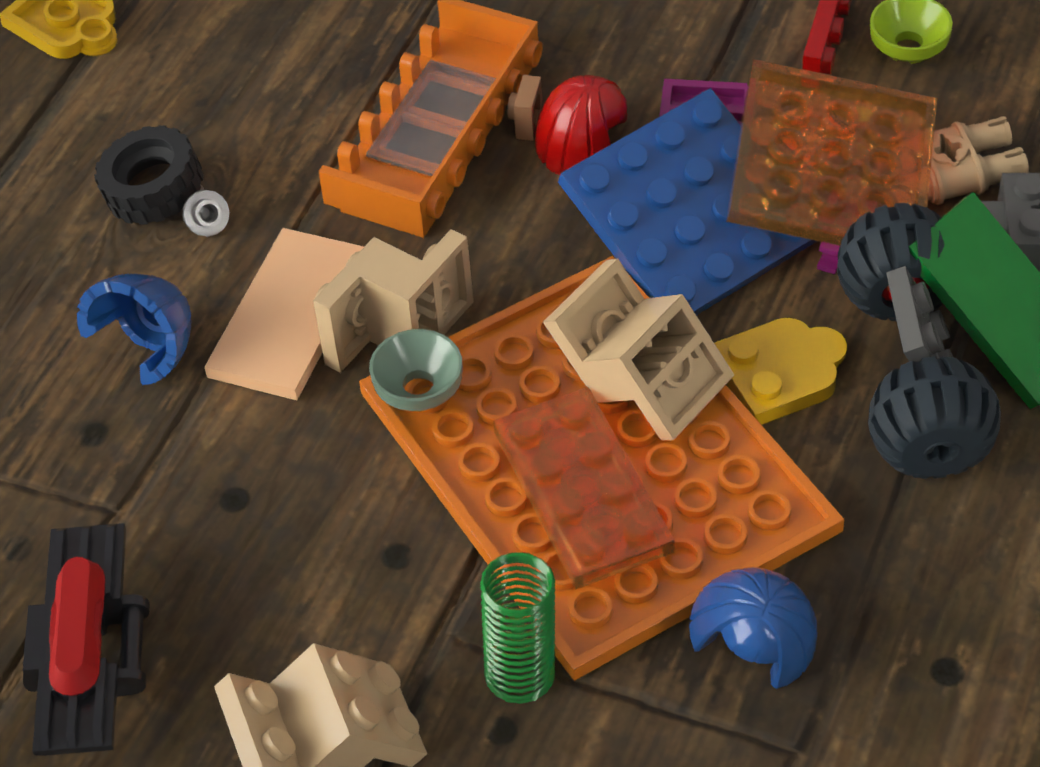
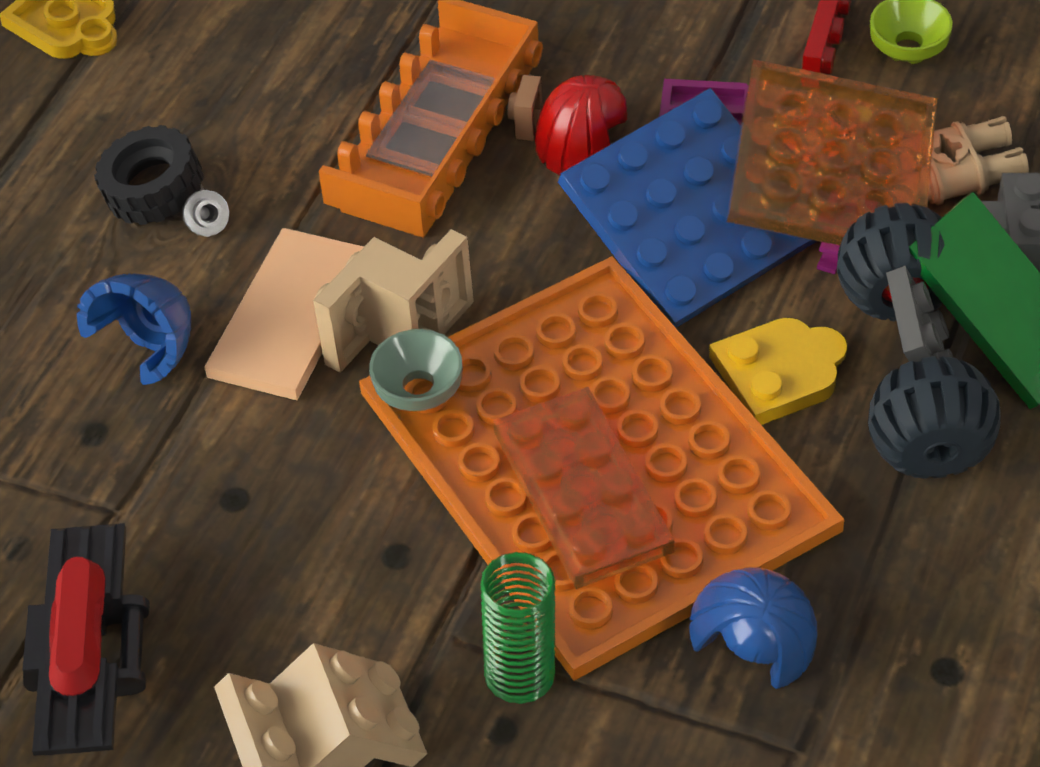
tan bracket [543,258,734,440] -> none

